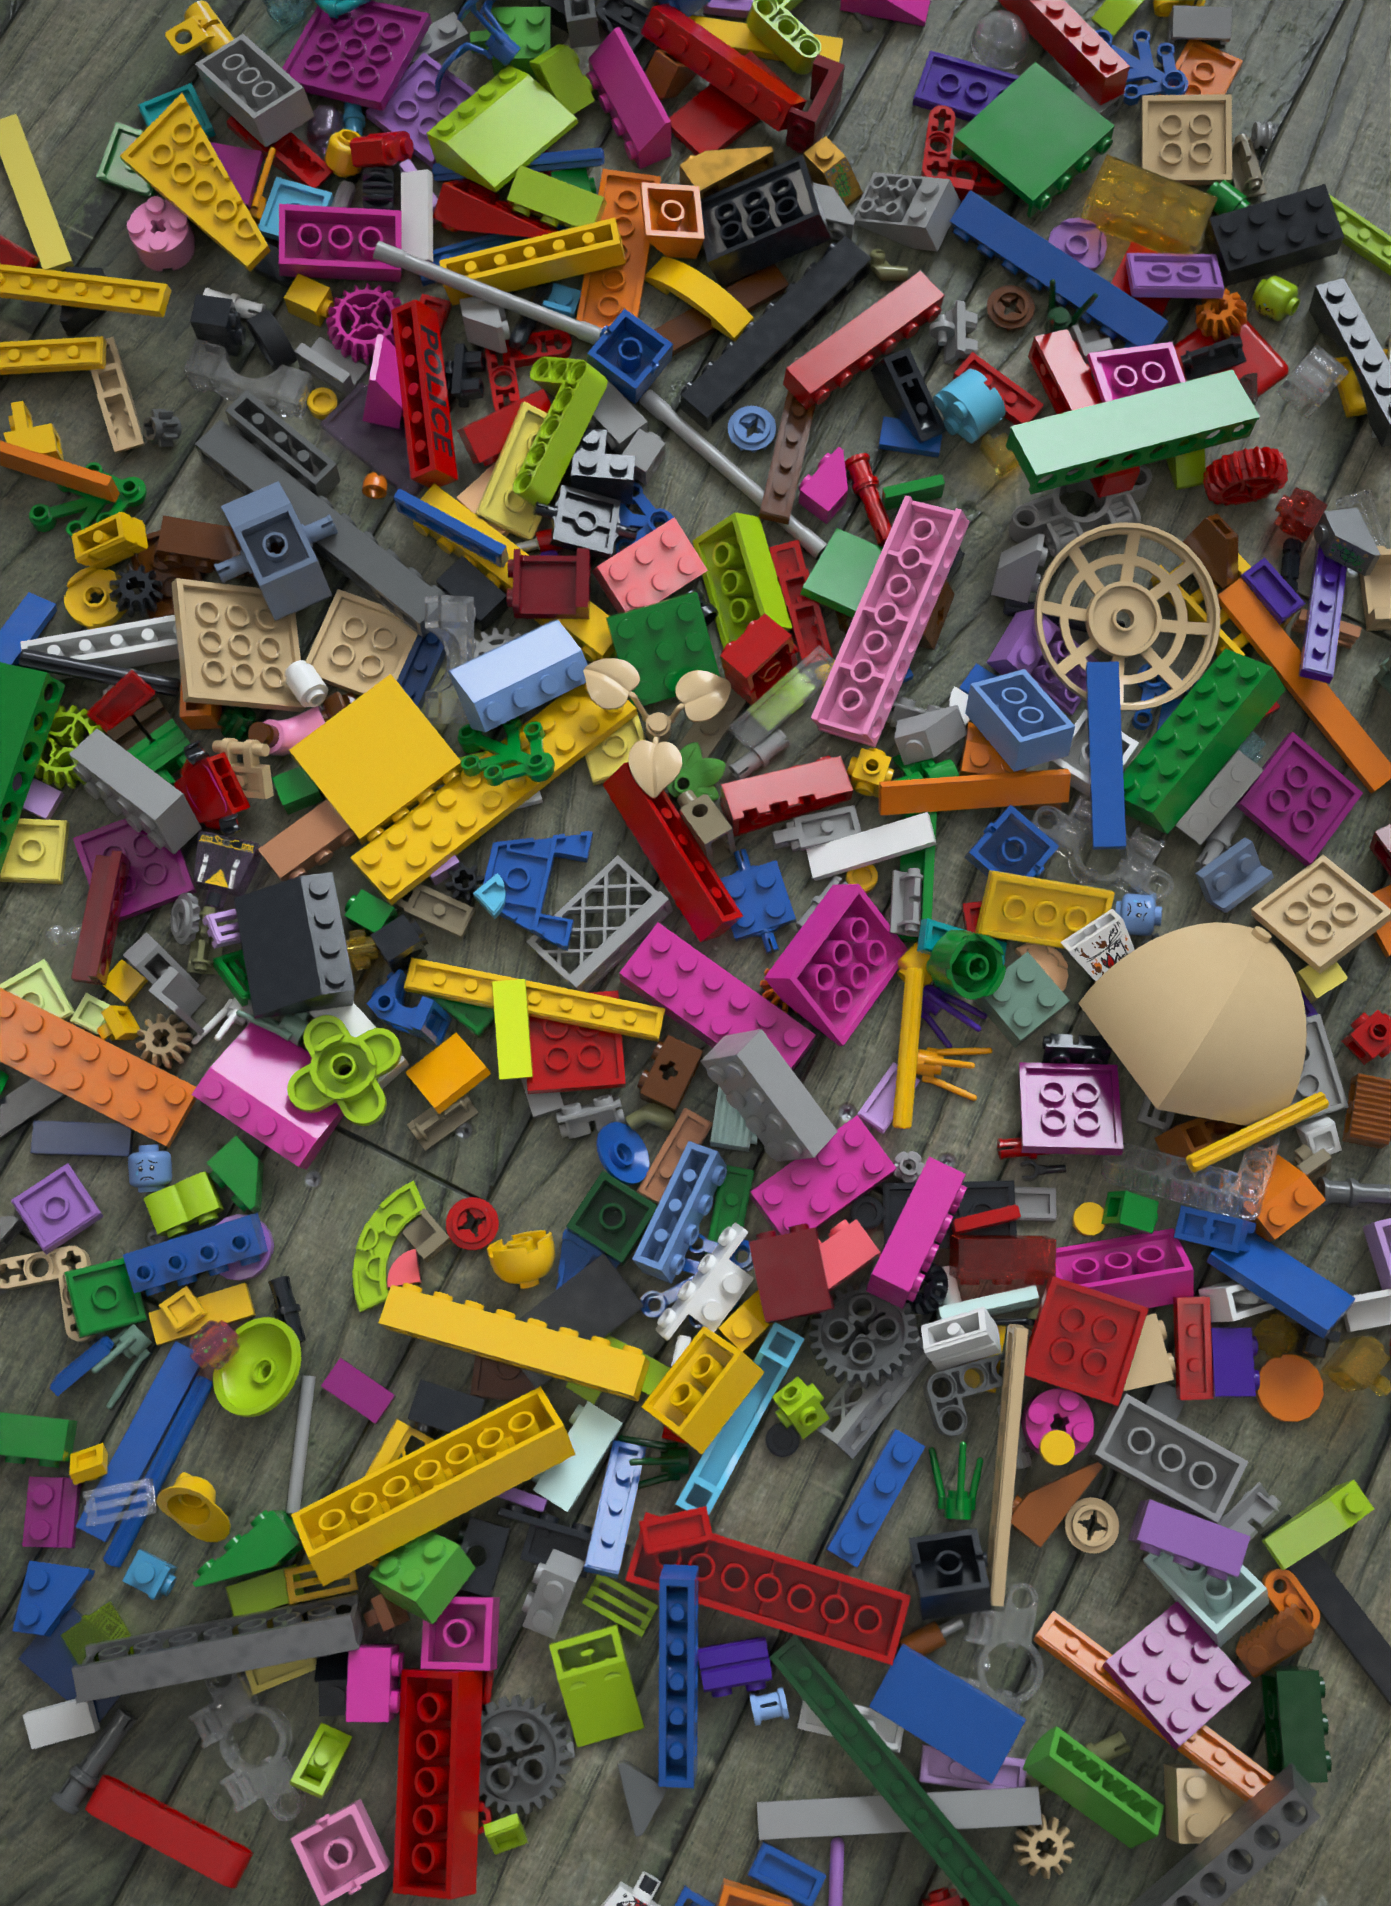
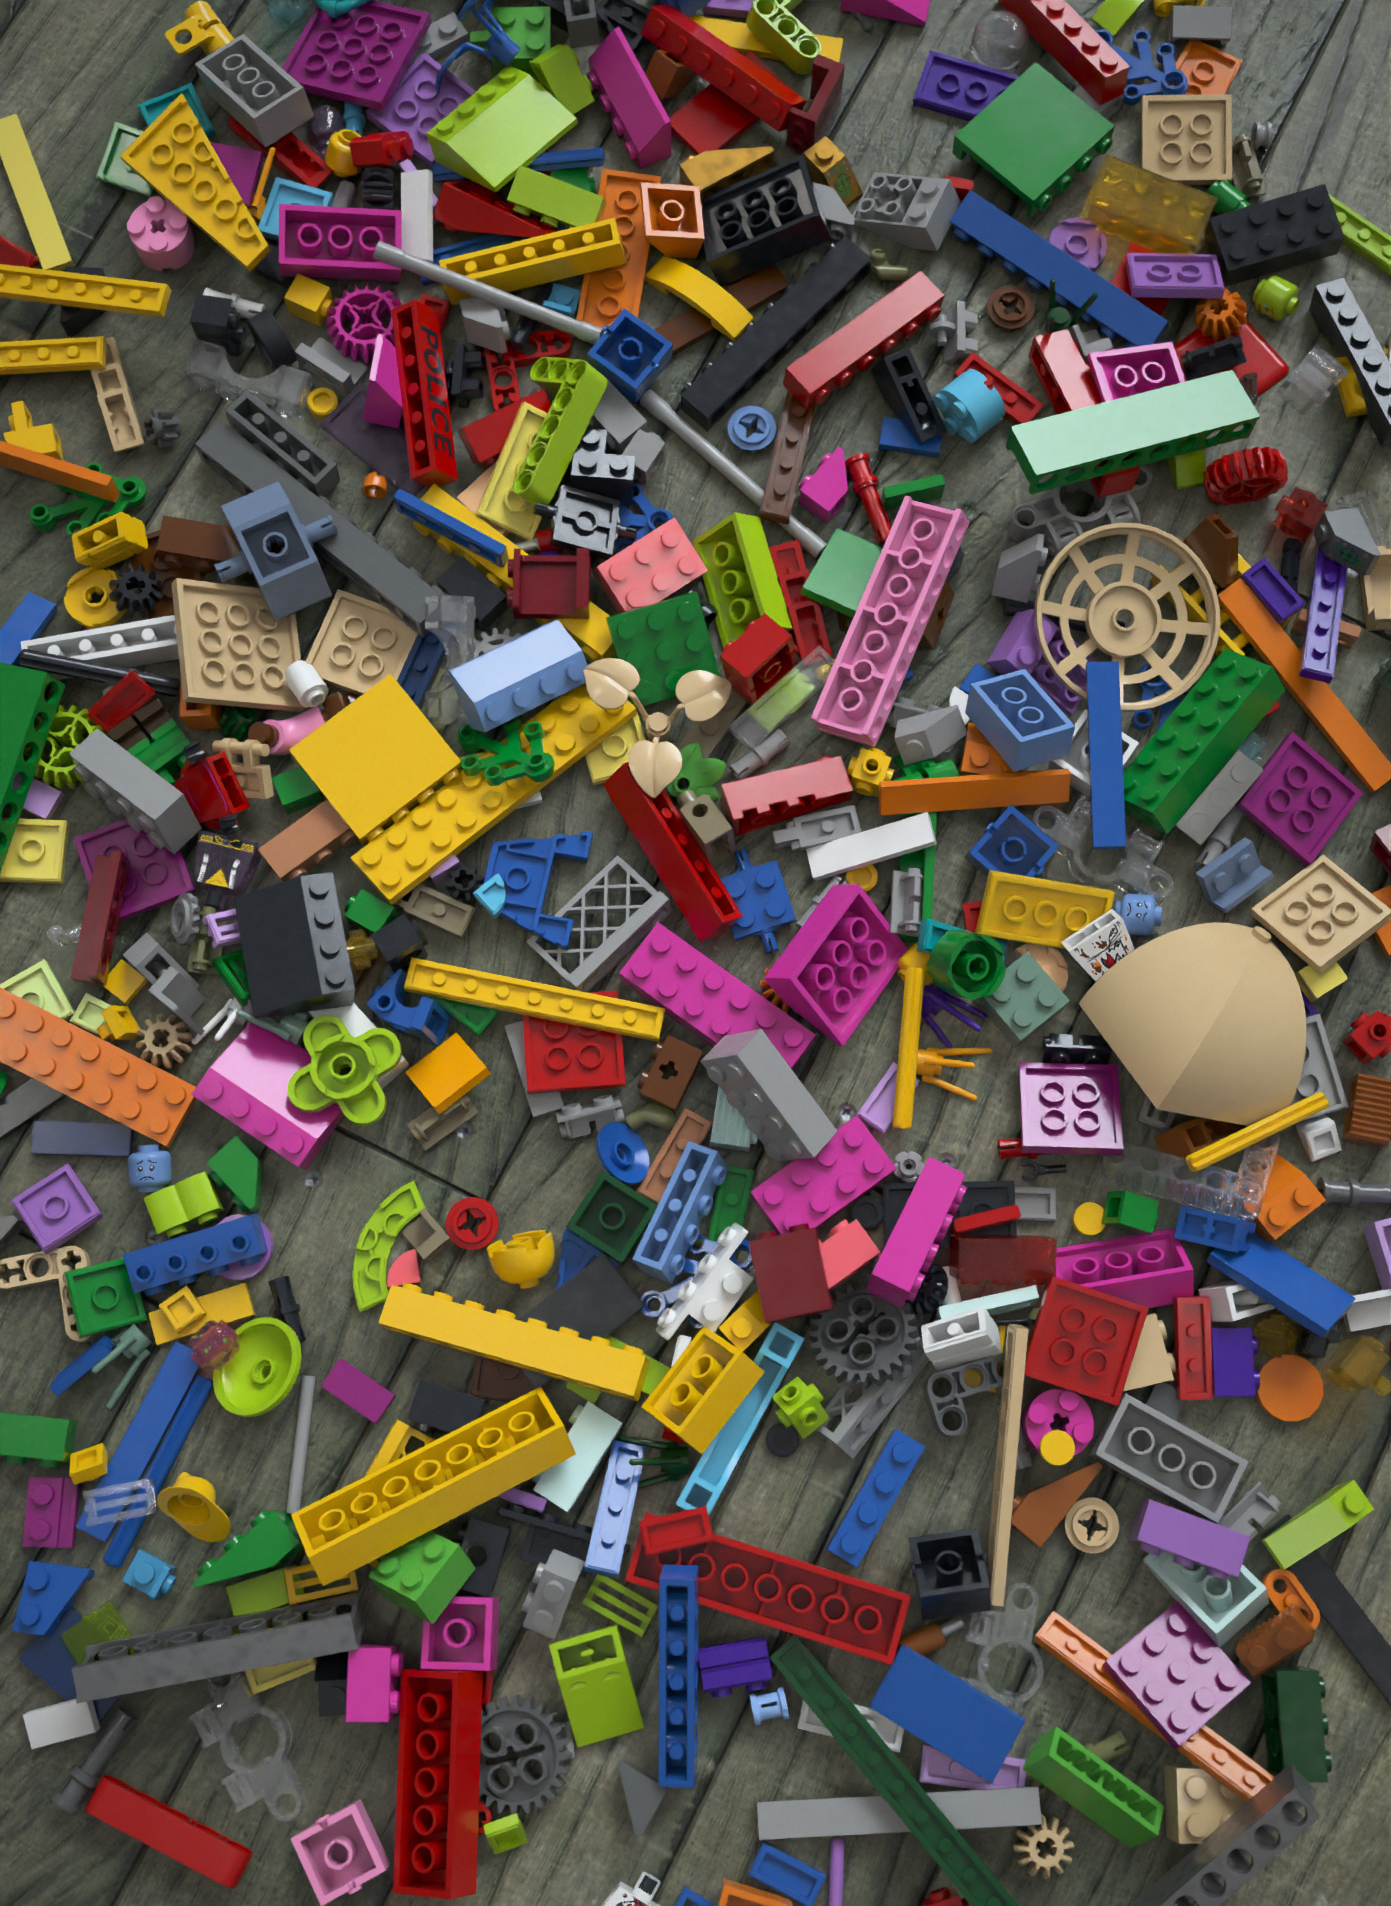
lime slope [289,1722,352,1799] -> none
nougat tile [363,1594,410,1632] -> none
neon yellow tile [492,979,533,1080] -> none
red beam [921,105,1005,196] -> none
green plant [929,1441,984,1520] -> none
clear yellow panel [980,433,1020,477] -> none
dark tan tile [1293,1144,1332,1183] -> none

